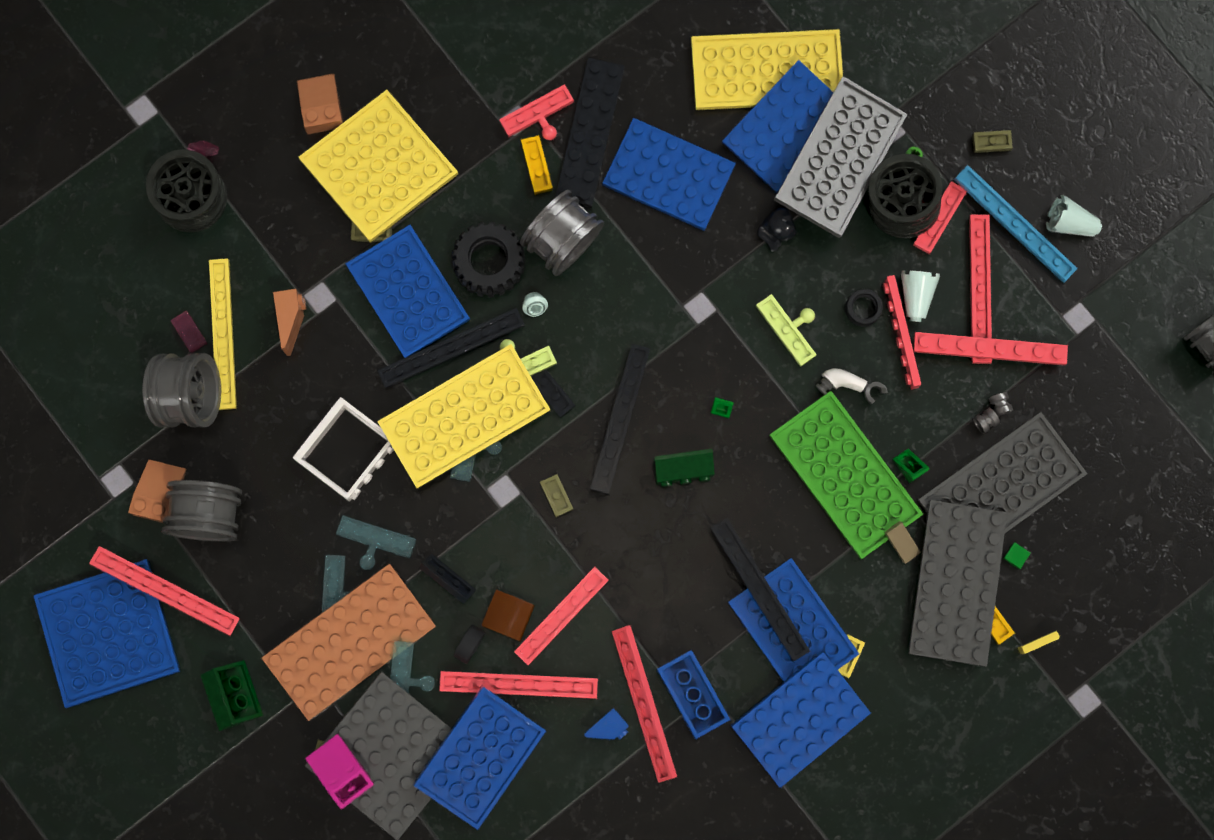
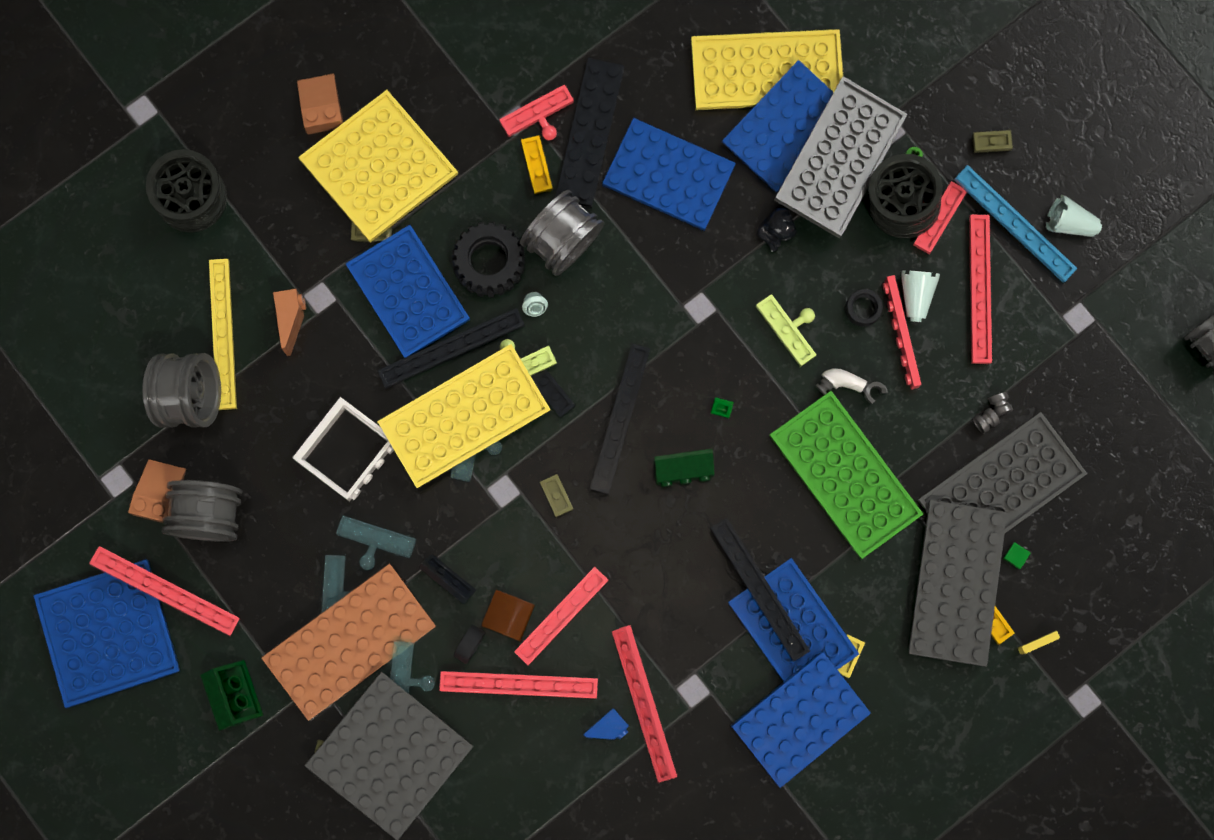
clear pink tile [170,311,207,353] -> none
clear pink tile [187,140,219,157] -> none
dark pink slope [305,734,374,809] -> none
blue plate [413,686,546,830] -> none
blue brick [657,650,730,739] -> none
dark tan tile [884,521,921,564] -> none
green slope [893,449,929,484] -> none
coral plate [913,332,1068,365] -> none

